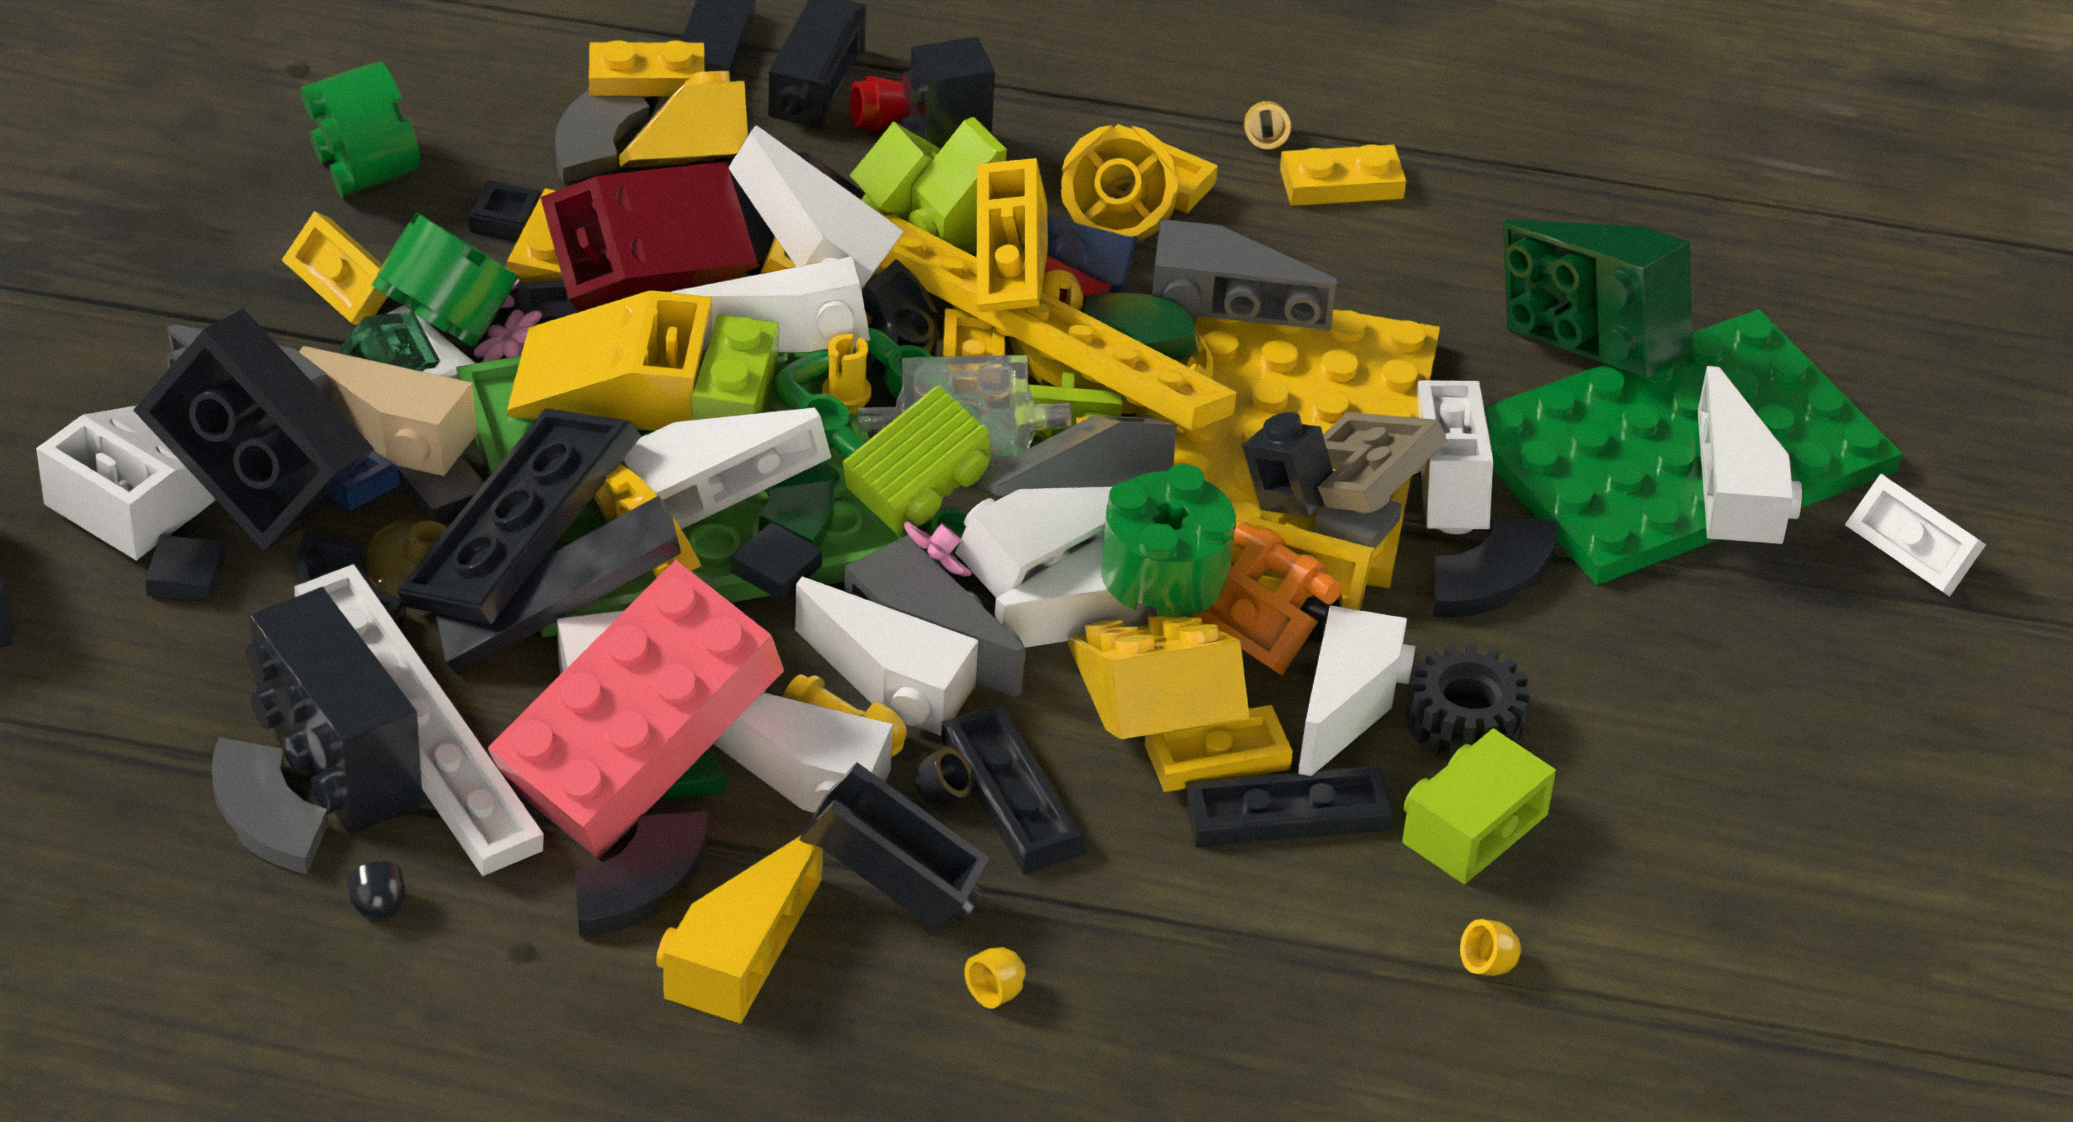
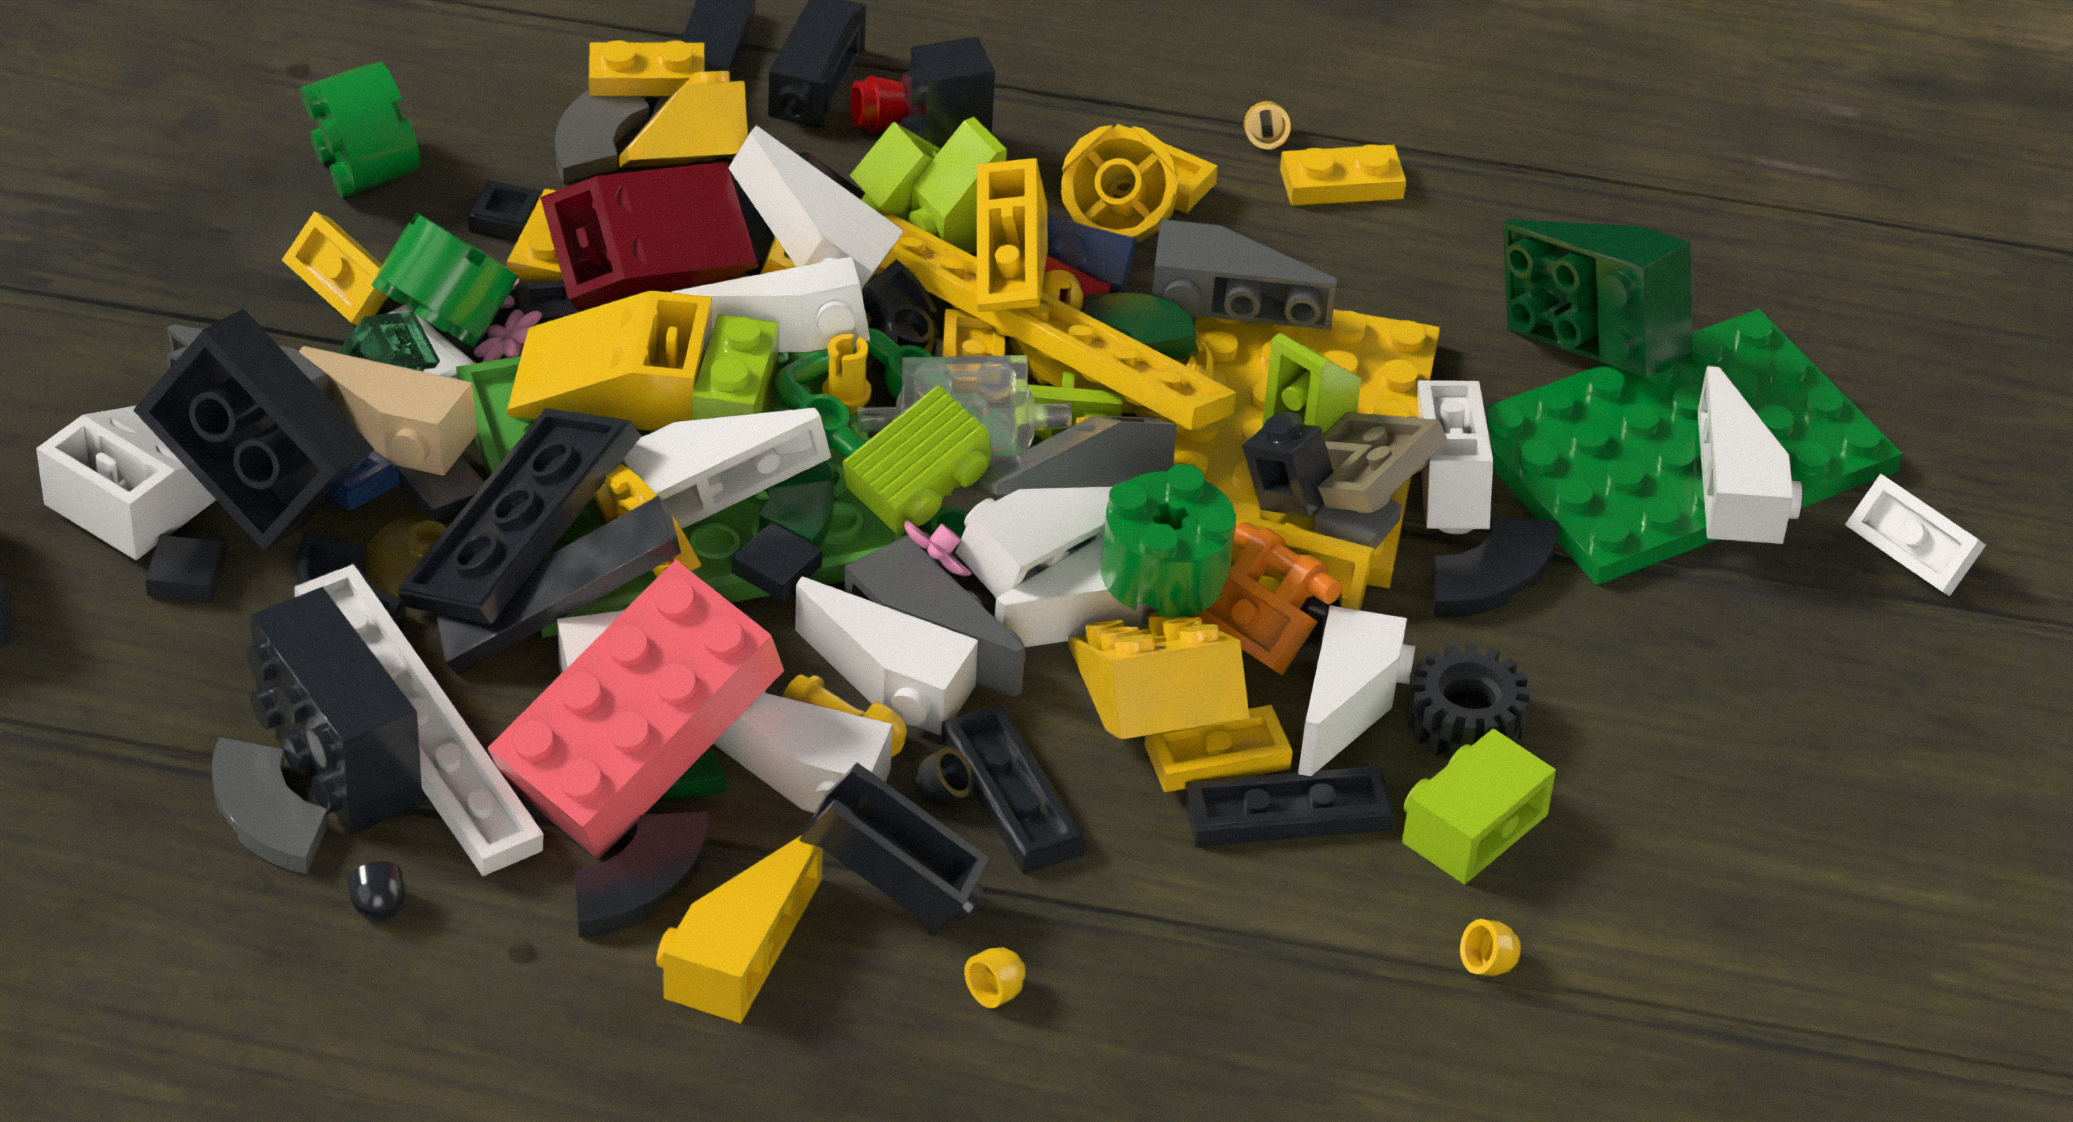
none -> lime slope [1262,333,1361,434]

